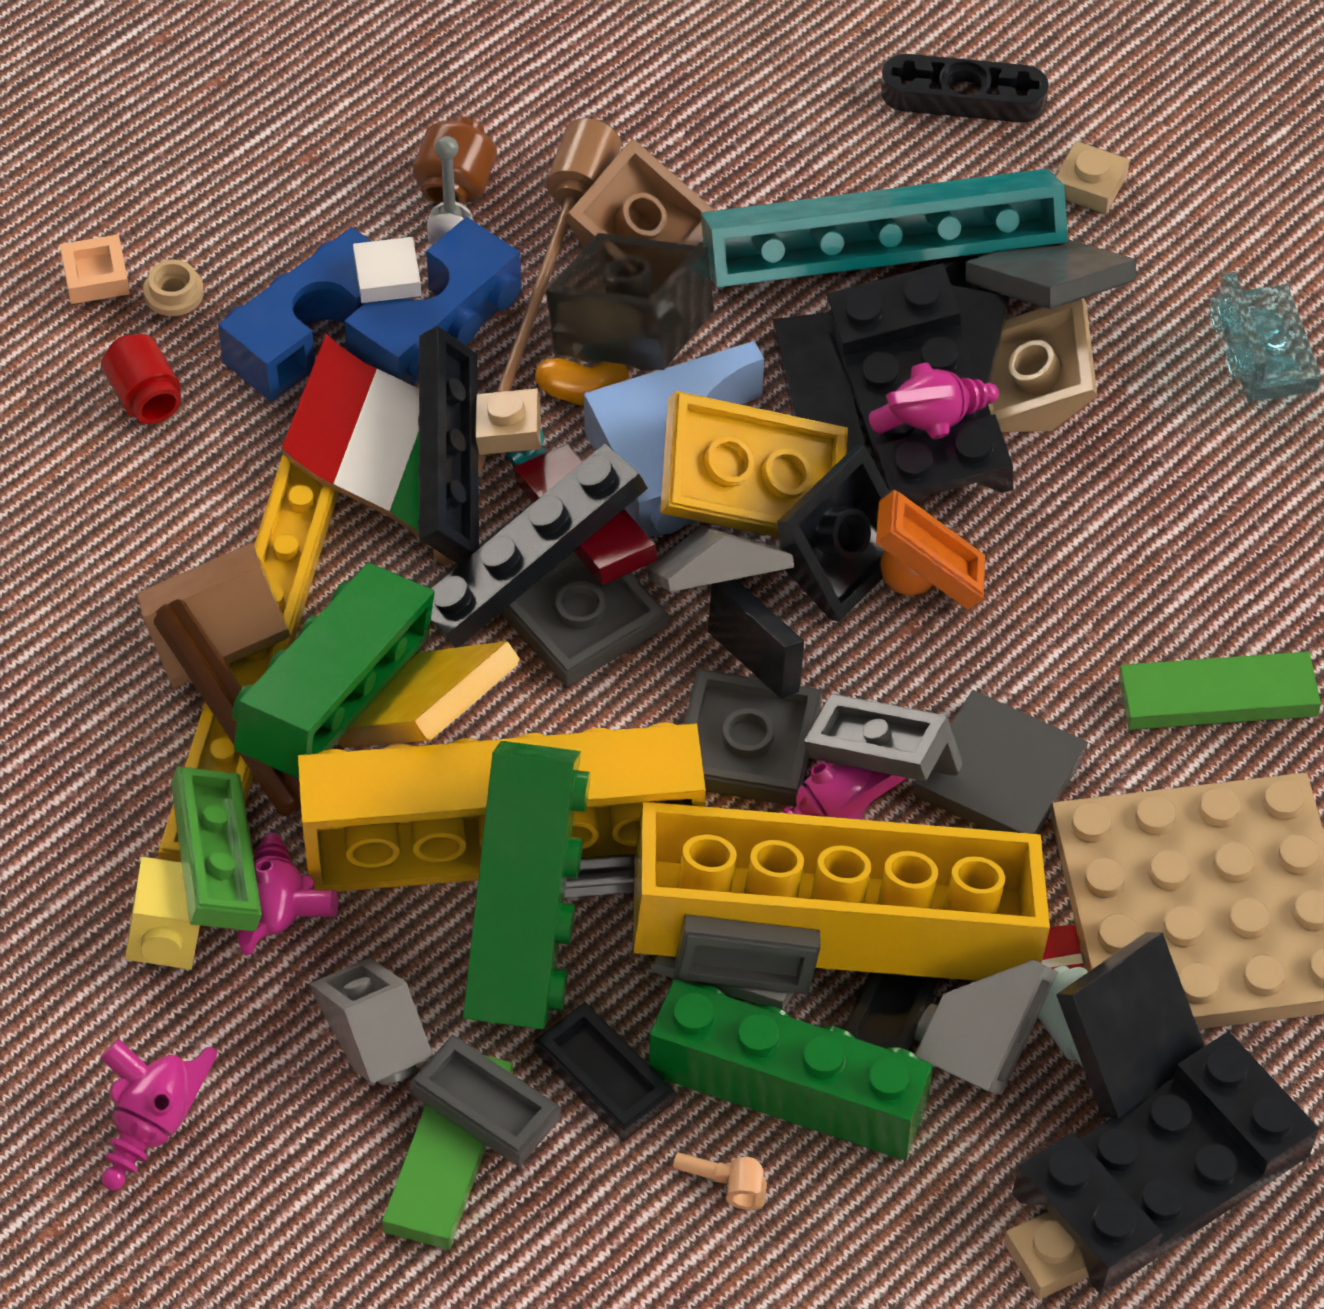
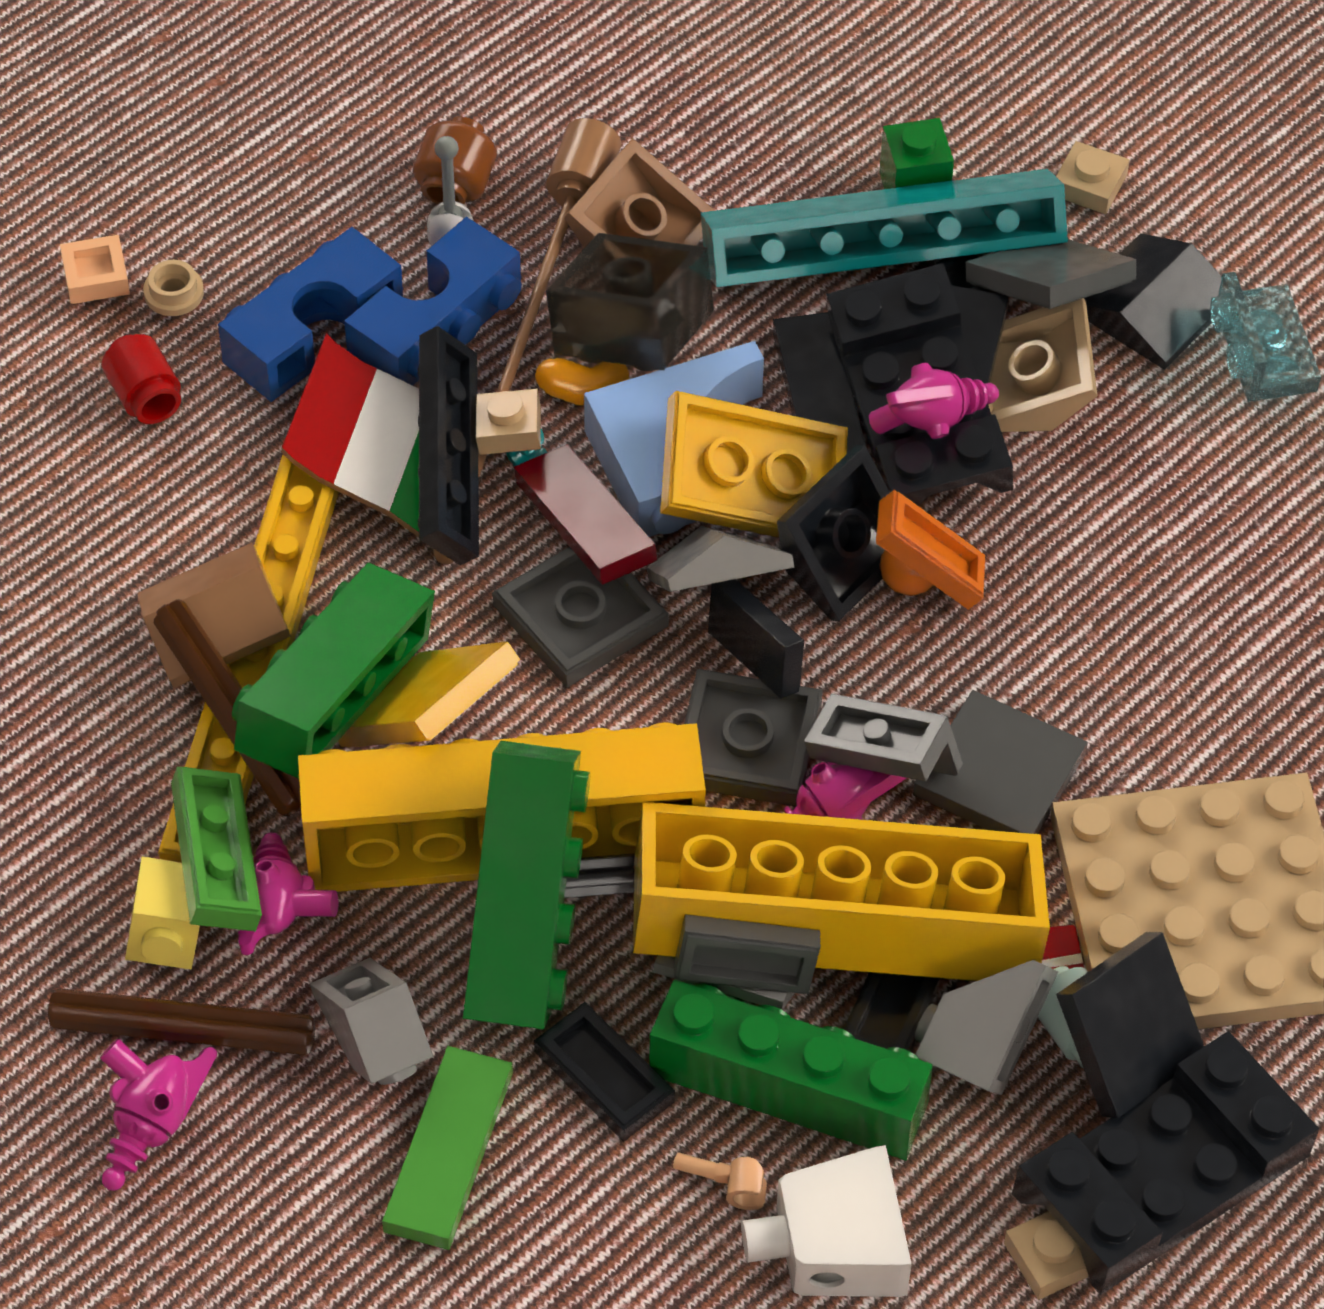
white tile [353,237,422,303] -> none
dark grey tile [410,1034,561,1167] -> none
black plate [430,444,648,648] -> none
black beam [881,54,1049,122] -> none
bright green tile [1119,651,1321,730] -> none
none -> reddish brown axle [48,988,316,1055]
none -> white torso [741,1145,911,1297]
none -> green brick [879,118,954,189]
none -> black slope [1084,233,1236,370]

